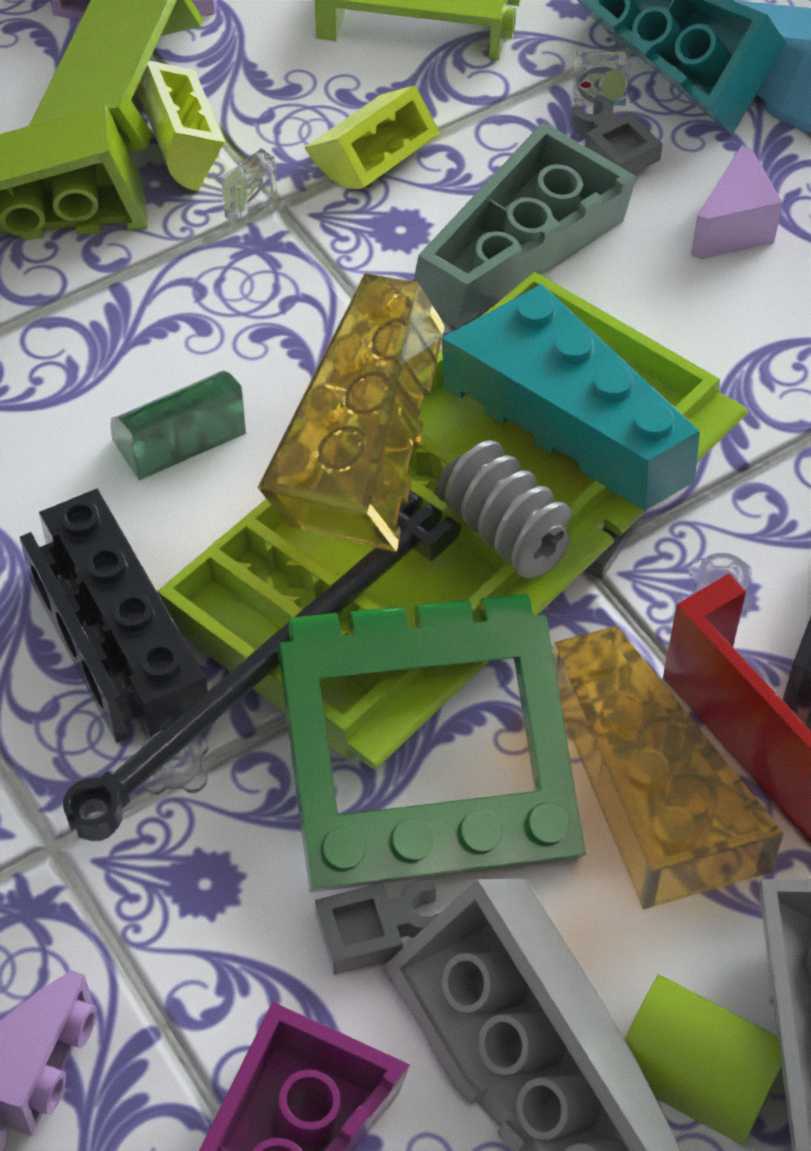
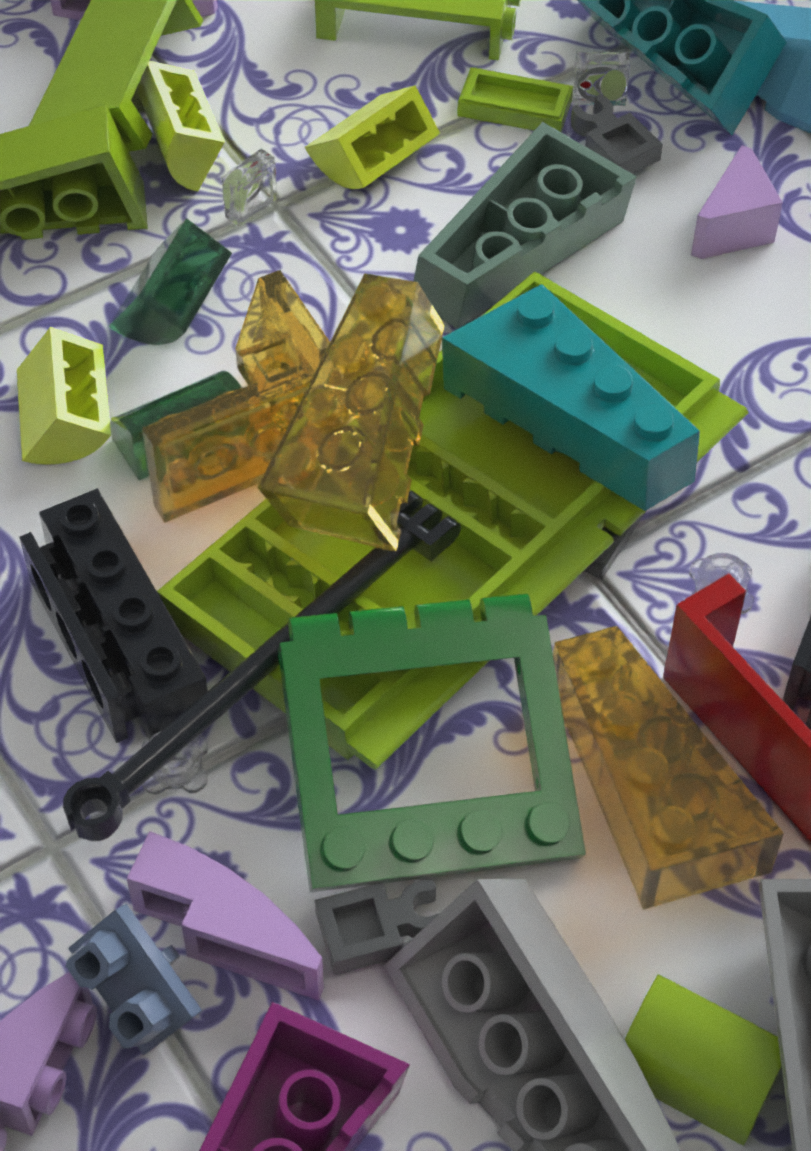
light grey piece [434,440,572,579] -> none
none -> neon yellow brick [17,327,111,465]
none -> sand blue hips [66,904,203,1056]
none -> clear green brick [108,218,232,345]
none -> lavender slope [127,831,324,1000]
none -> clear yellow bracket [142,270,338,523]
none -> lime tile [457,67,573,133]

